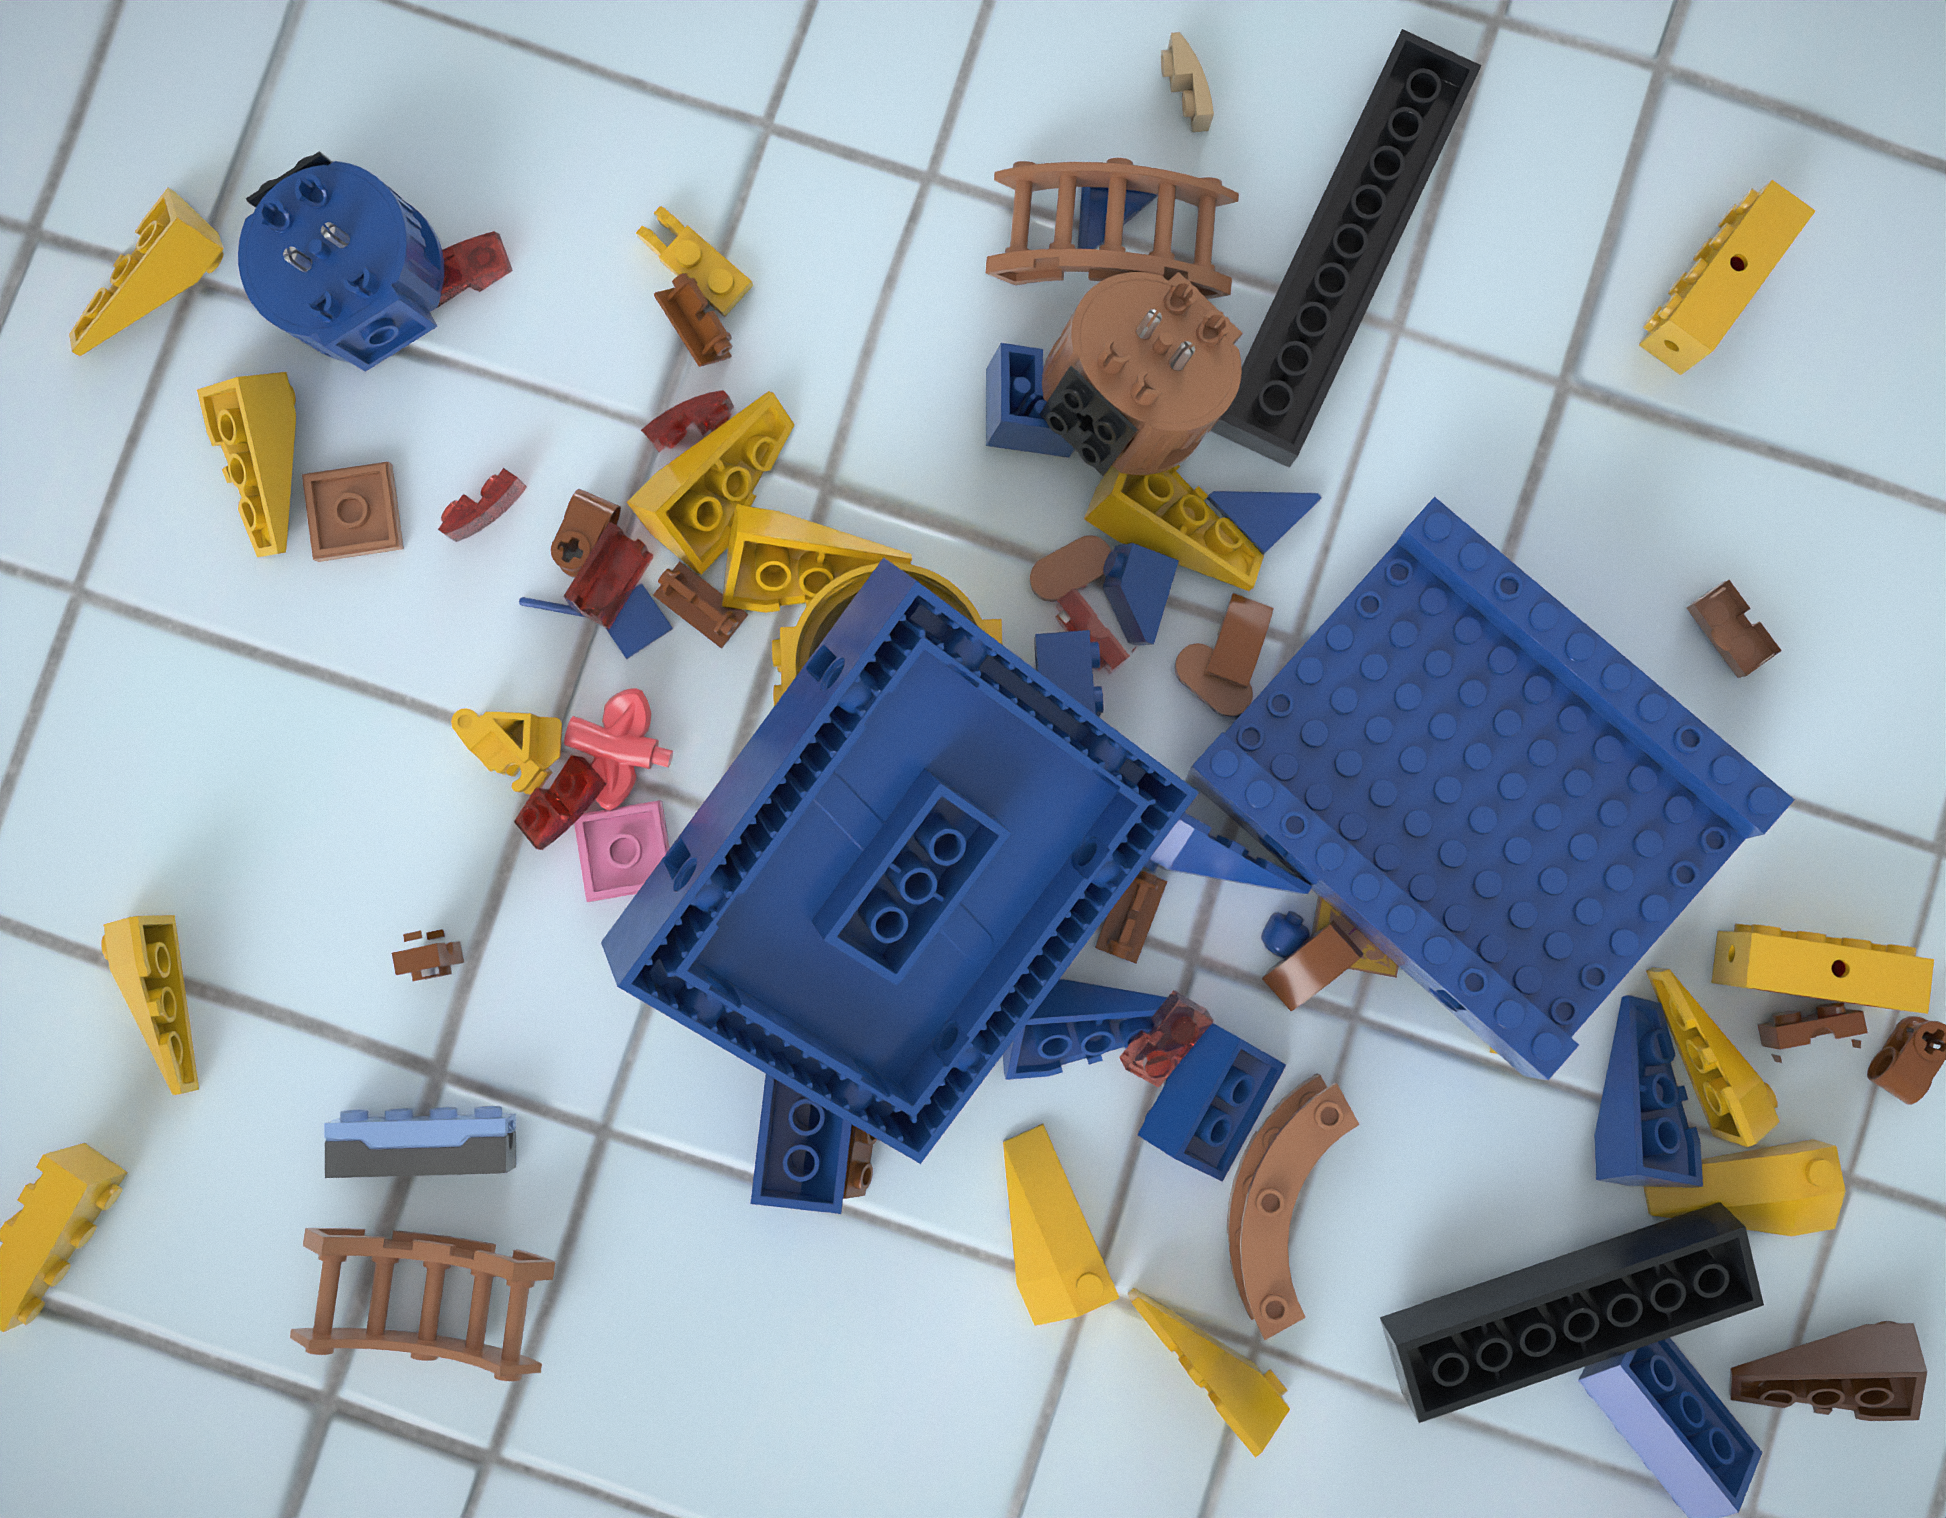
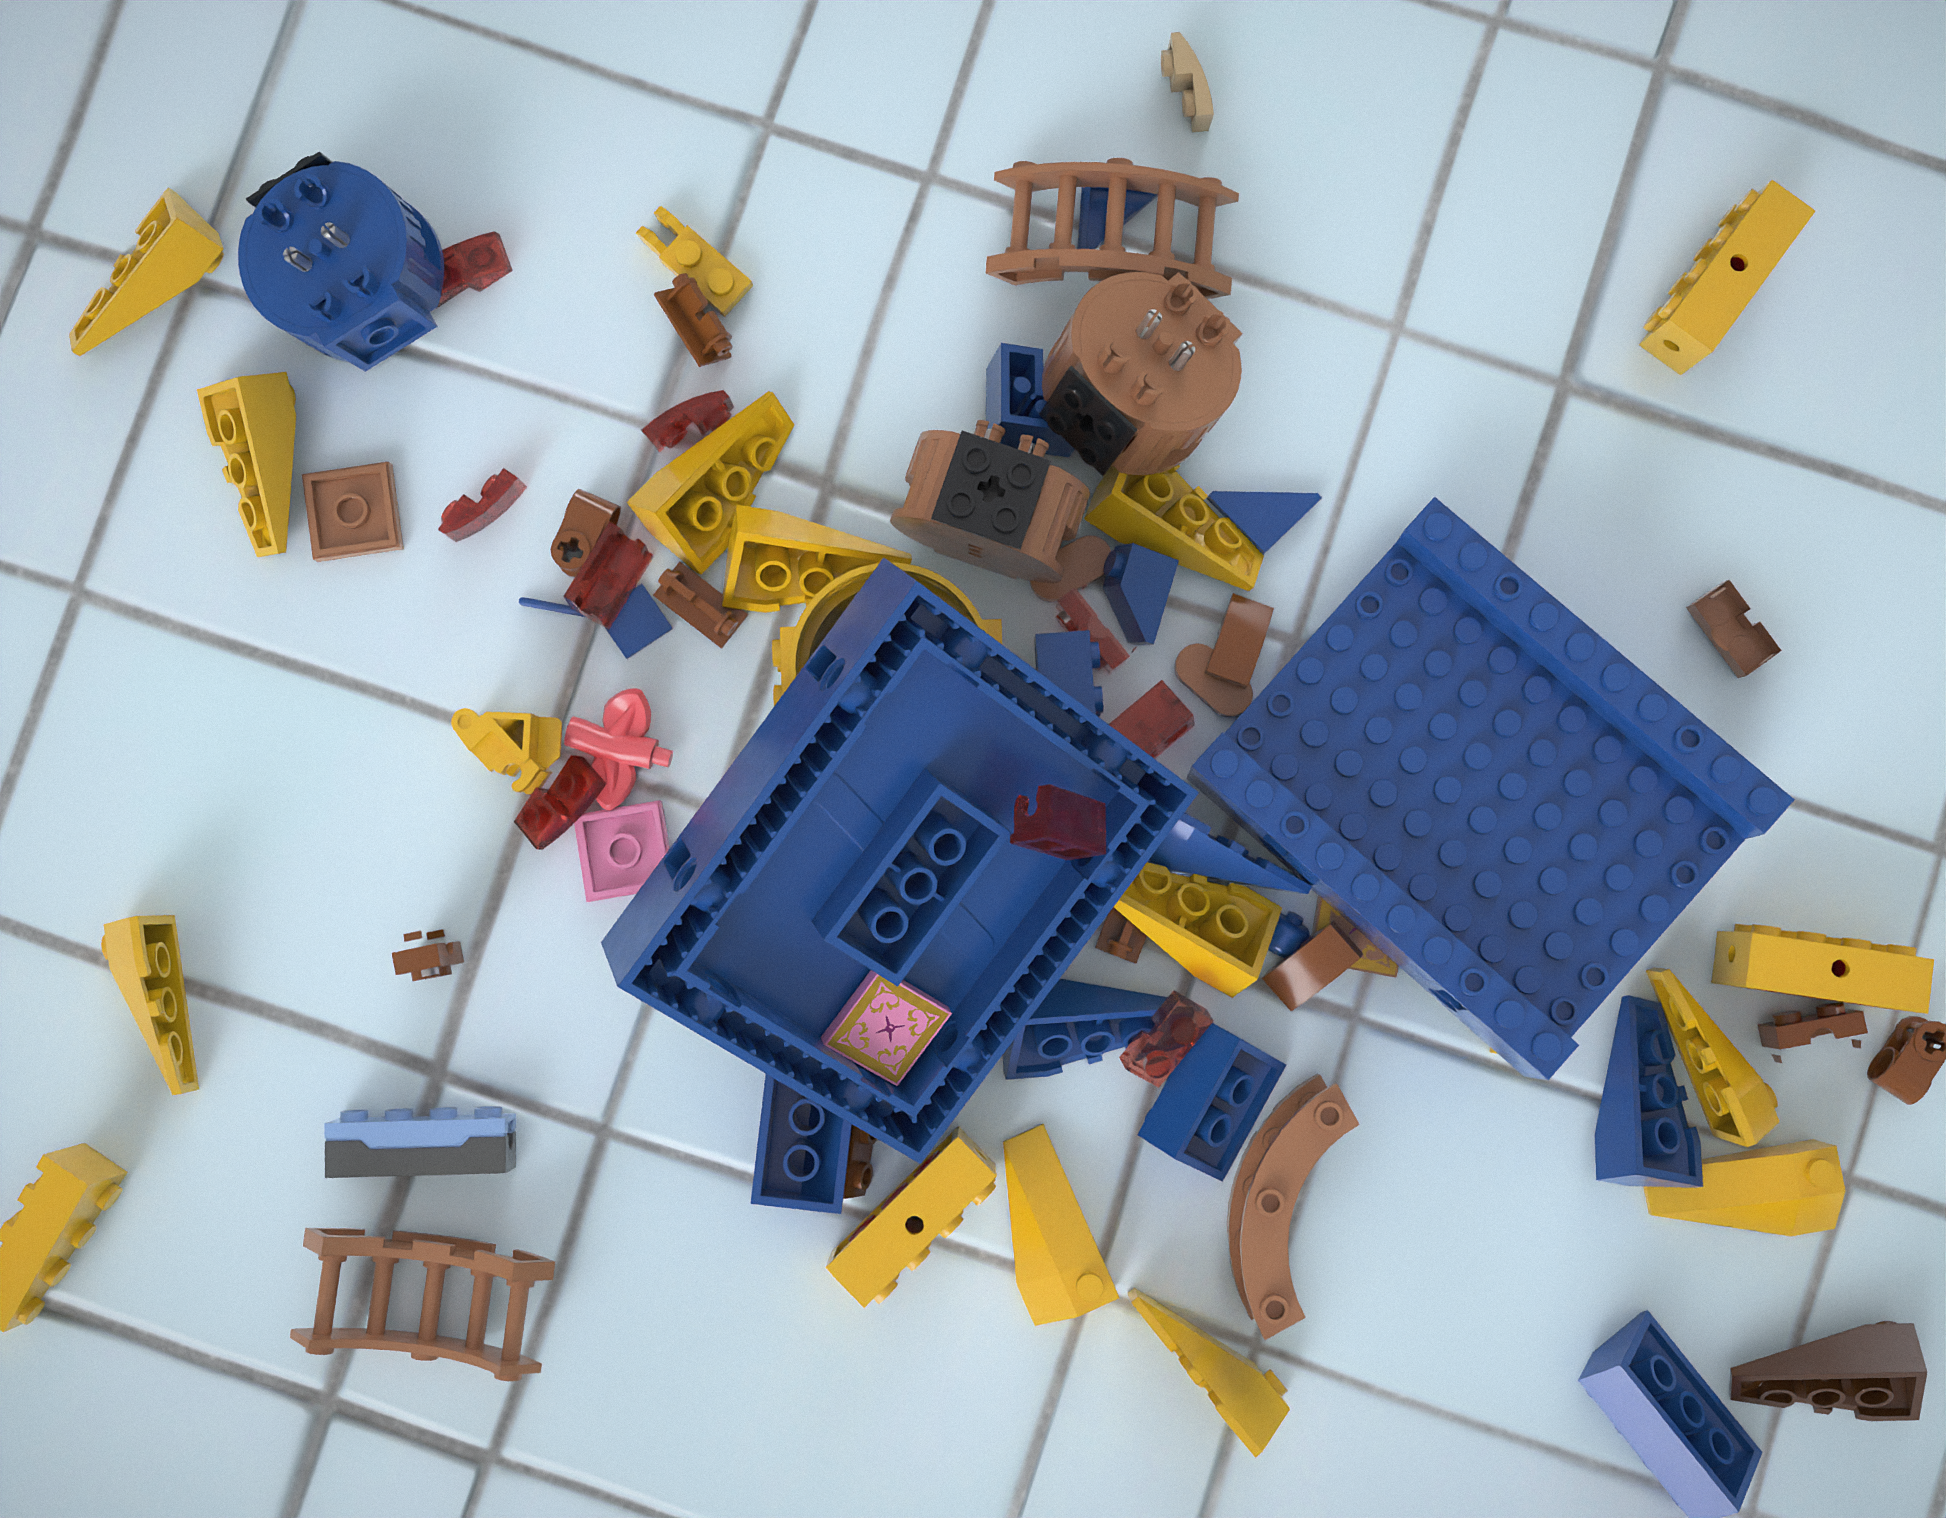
black brick [1211,29,1482,468] -> none
black brick [1379,1202,1764,1423] -> none
none -> tile [821,970,952,1086]
none -> yellow brick [825,1126,997,1308]
none -> piece [890,420,1090,583]
none -> hinge [1010,784,1106,860]
none -> clear red hinge [1109,680,1195,759]
none -> yellow wedge [1114,862,1282,998]

